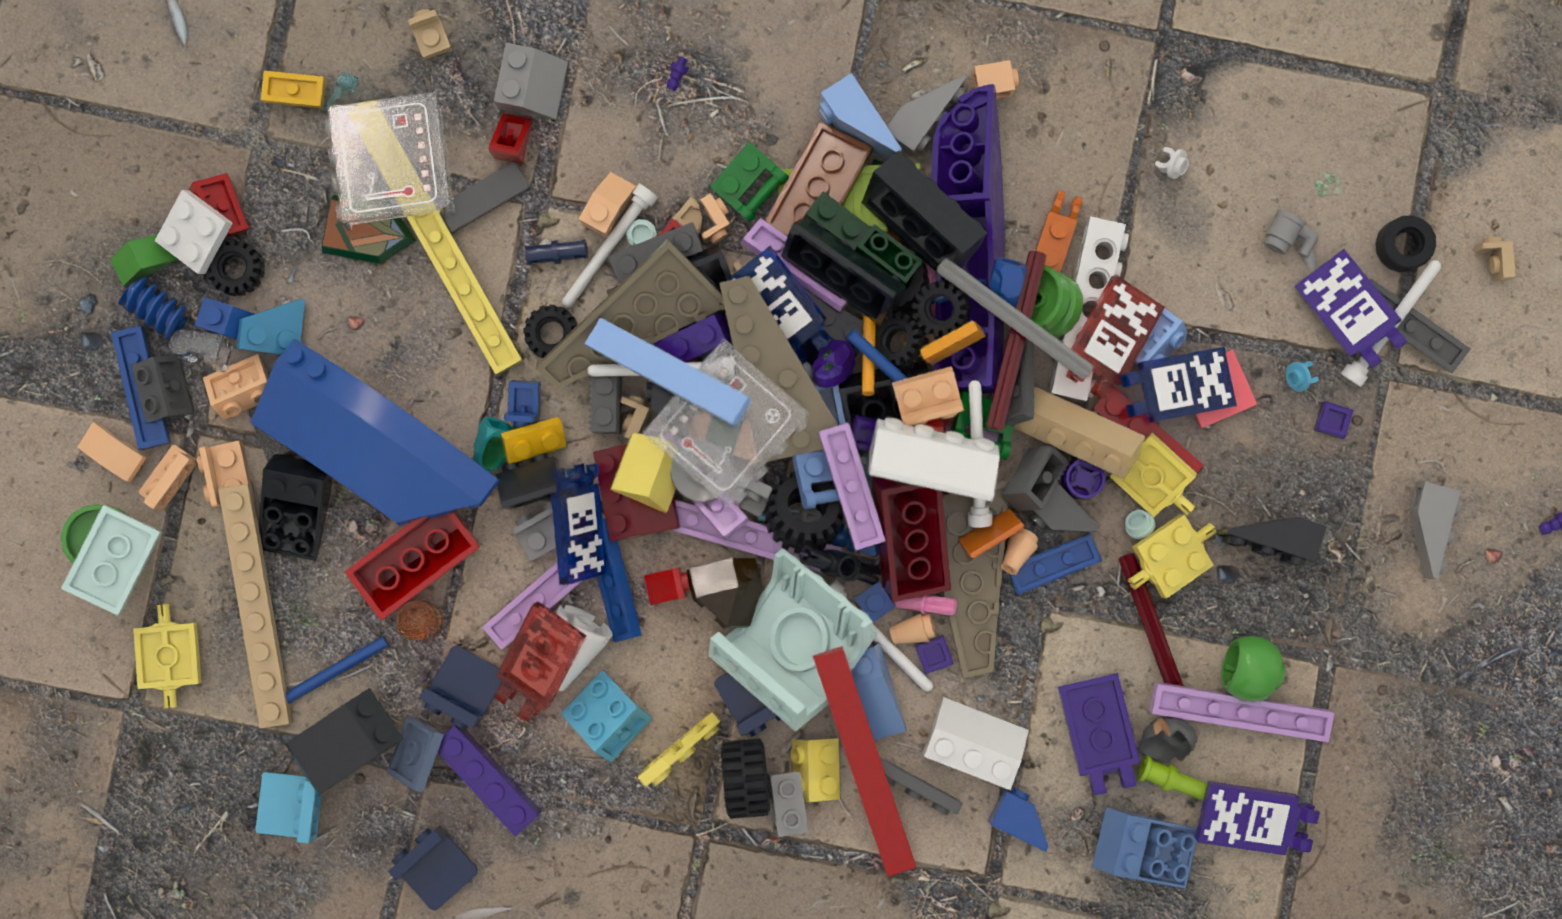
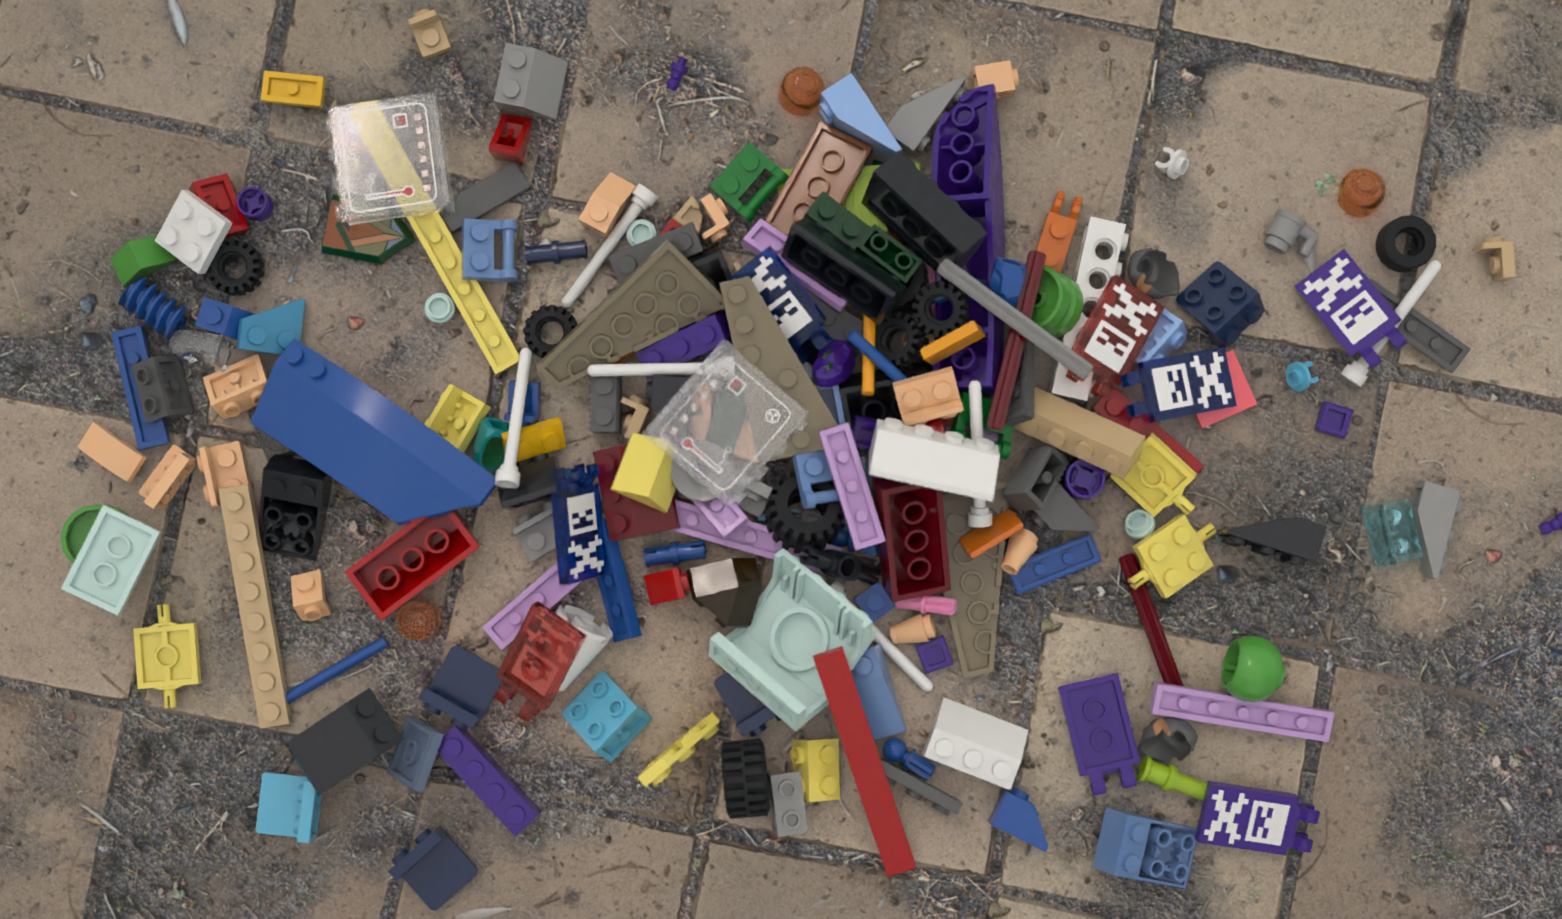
clear light blue hand [324,73,359,110] -> none
light blue tile [584,318,752,427] -> none
none -> dark purple wheel [237,187,274,221]
none -> light nougat bracket [291,569,331,621]
none -> light yellow bracket [424,384,491,453]
none -> light aqua plate [425,293,455,323]
none -> medium blue plate [462,218,518,282]
none -> white piece [494,347,532,489]
none -> blue pin [644,540,707,567]
none -> clear orange hair [778,66,825,116]
none -> blue axle [882,738,935,780]
none -> dark grey hair [1128,248,1180,299]
none -> dark blue bracket [1176,262,1265,351]
none -> clear orange hair [1338,168,1385,218]
none -> clear light blue bracket [1362,498,1423,567]

